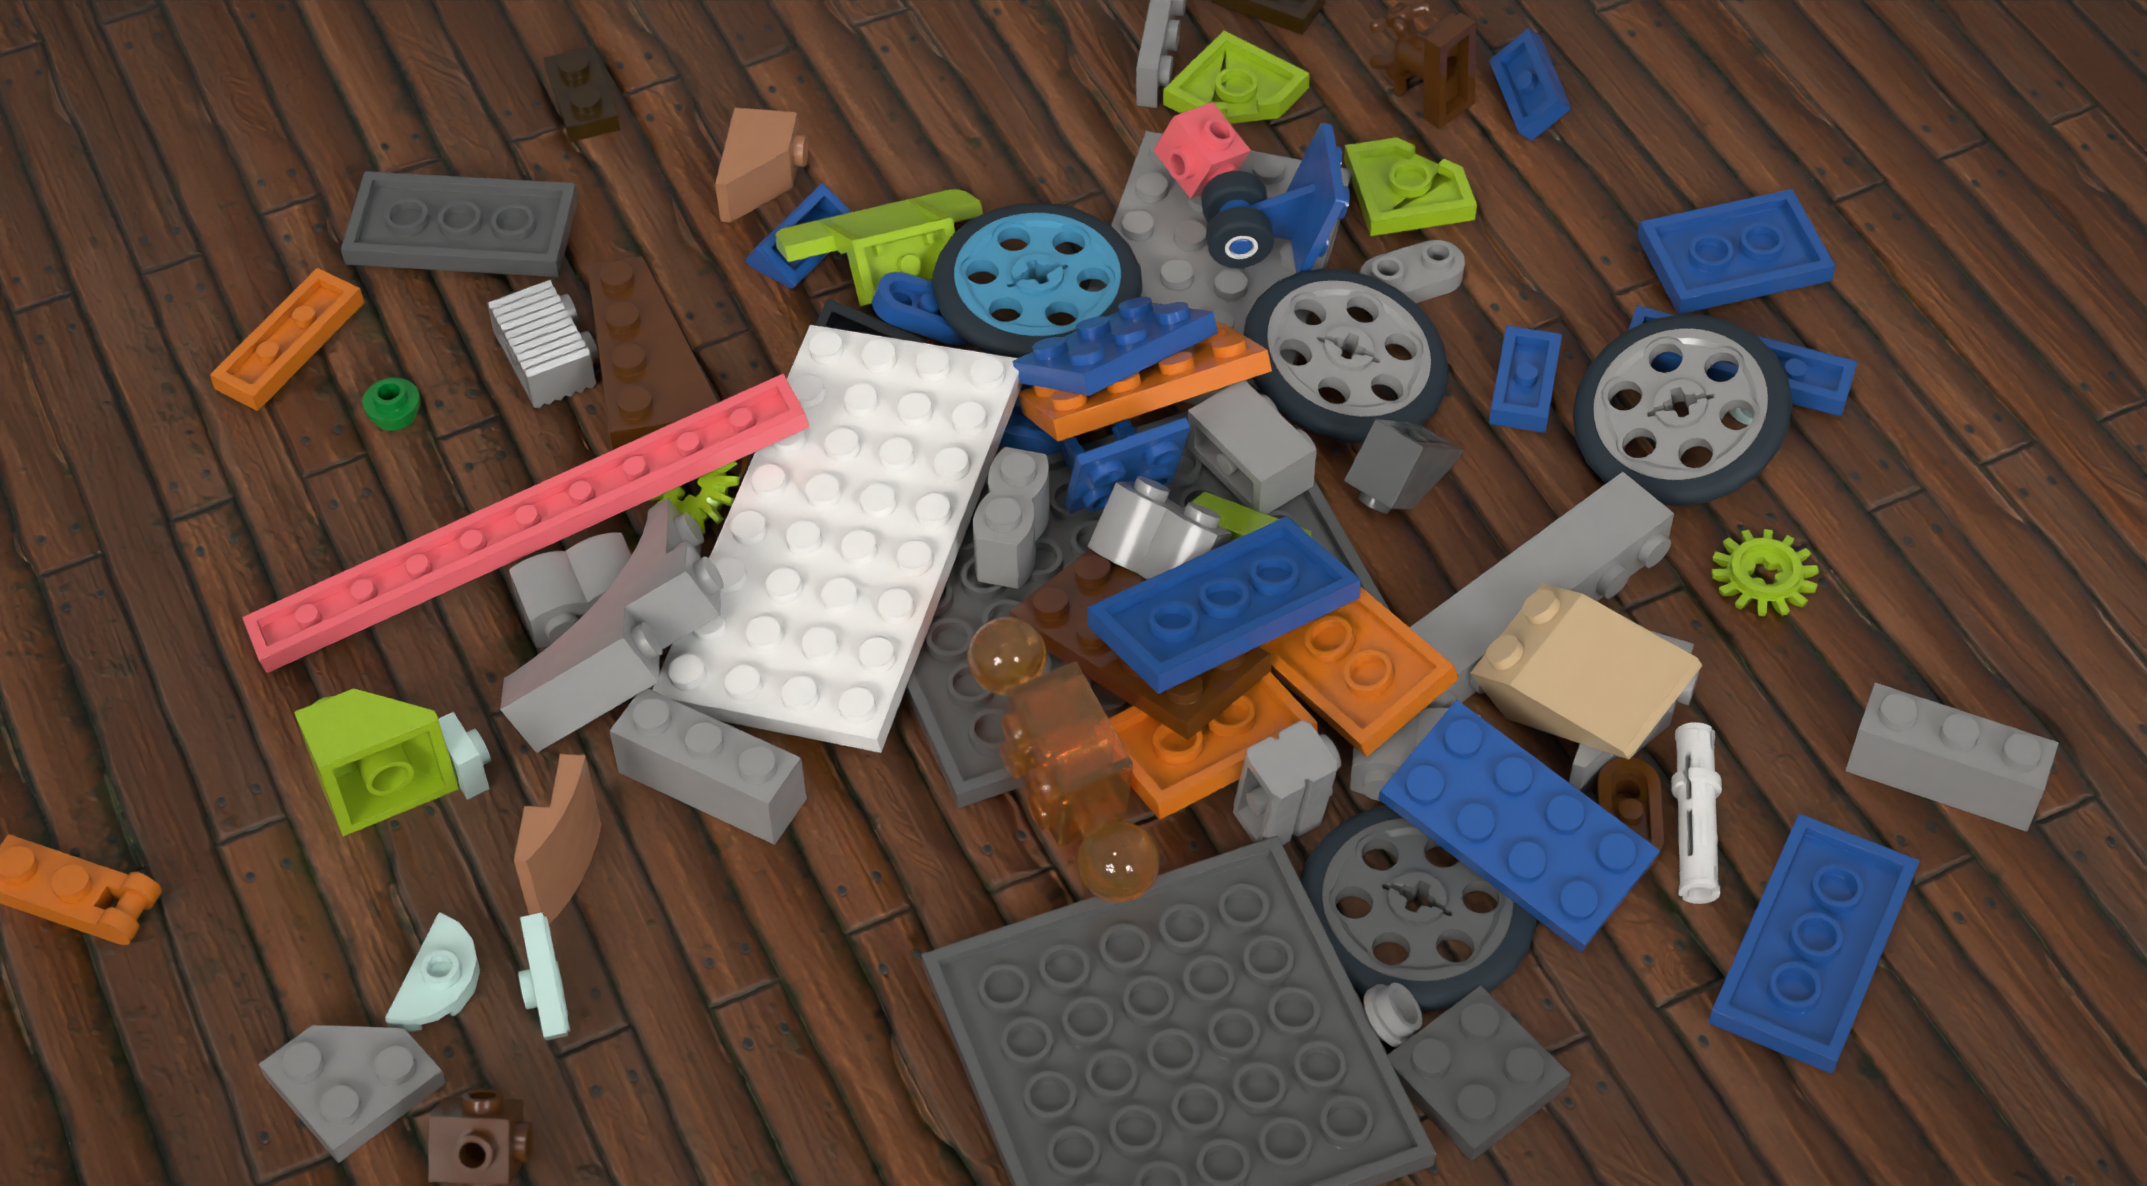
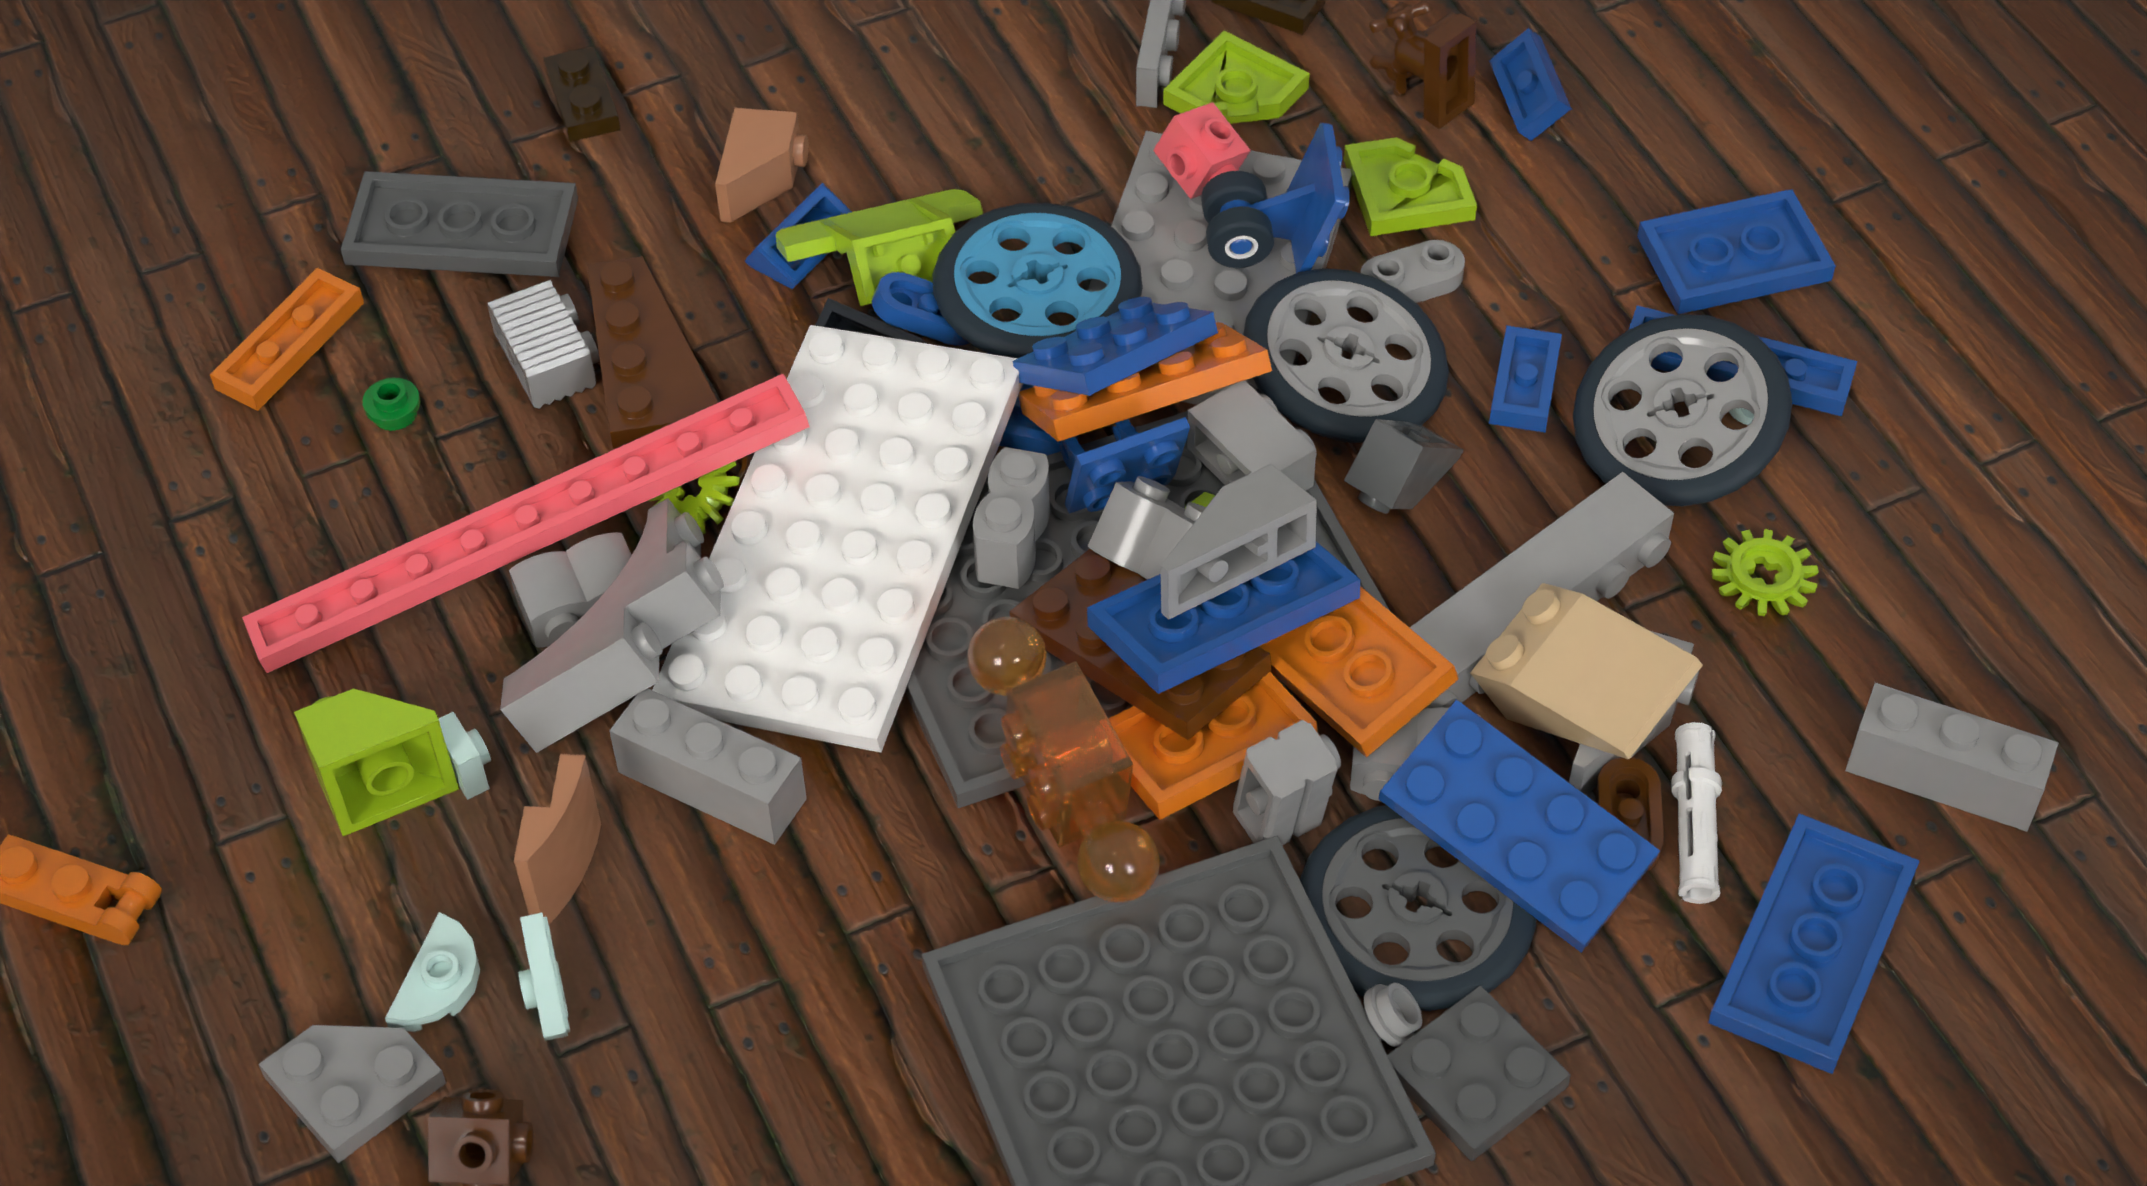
none -> light grey slope [1160,464,1317,620]

